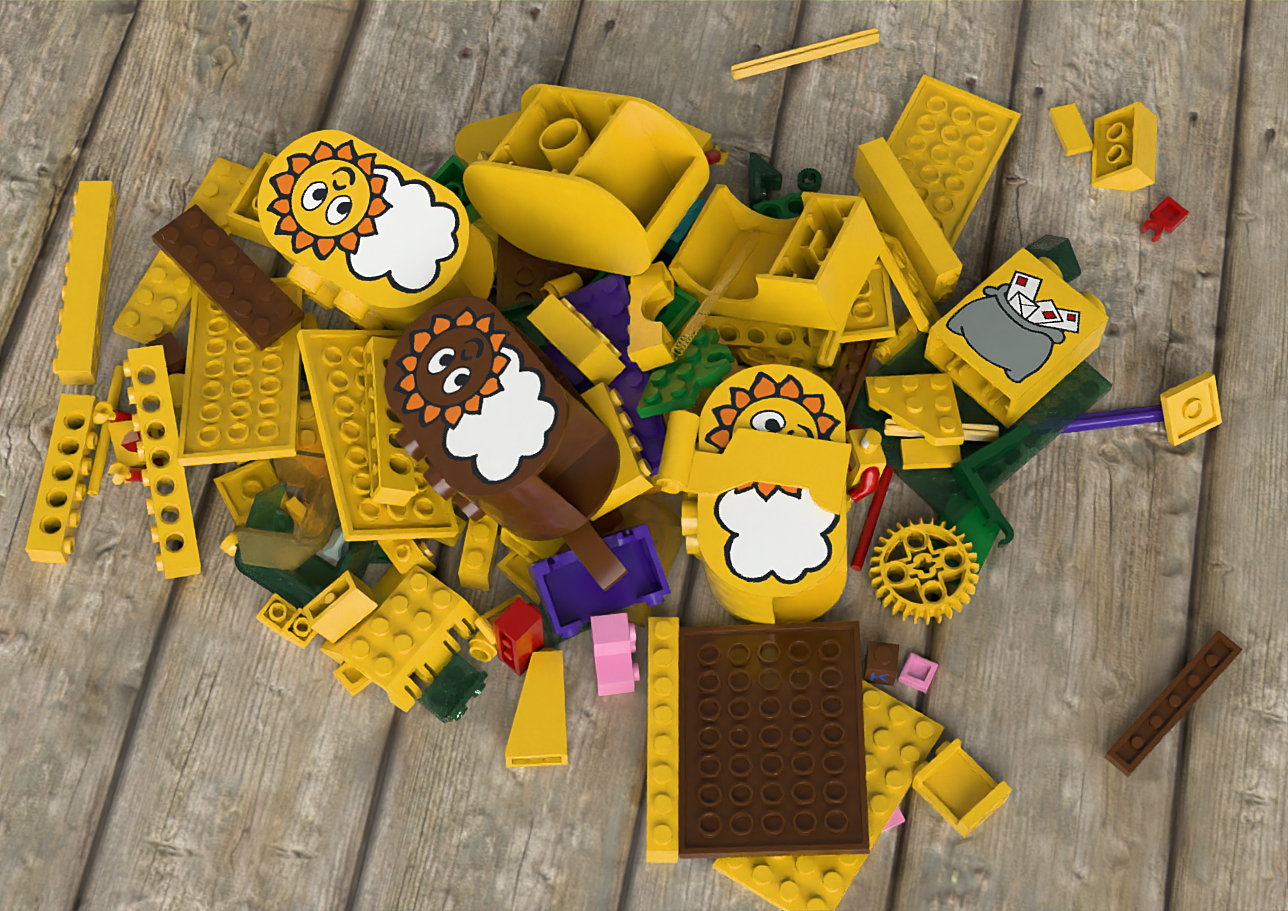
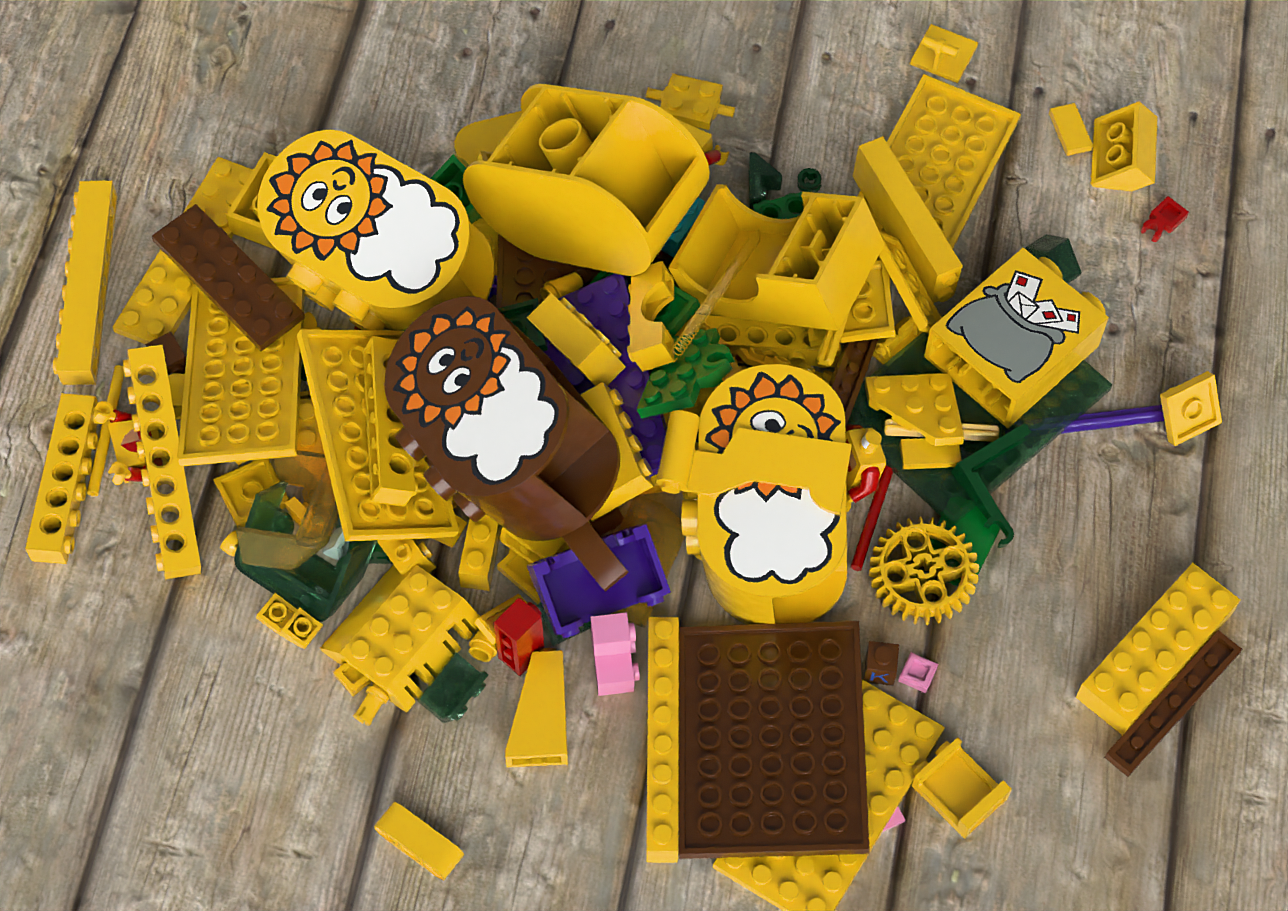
yellow brick [303,570,379,644] -> none
yellow axle [731,27,880,80] -> none
none -> yellow pin [353,683,389,726]
none -> yellow beam [374,802,464,880]
none -> yellow plate [646,73,736,130]
none -> yellow plate [910,24,979,83]
none -> yellow brick [1076,562,1241,735]

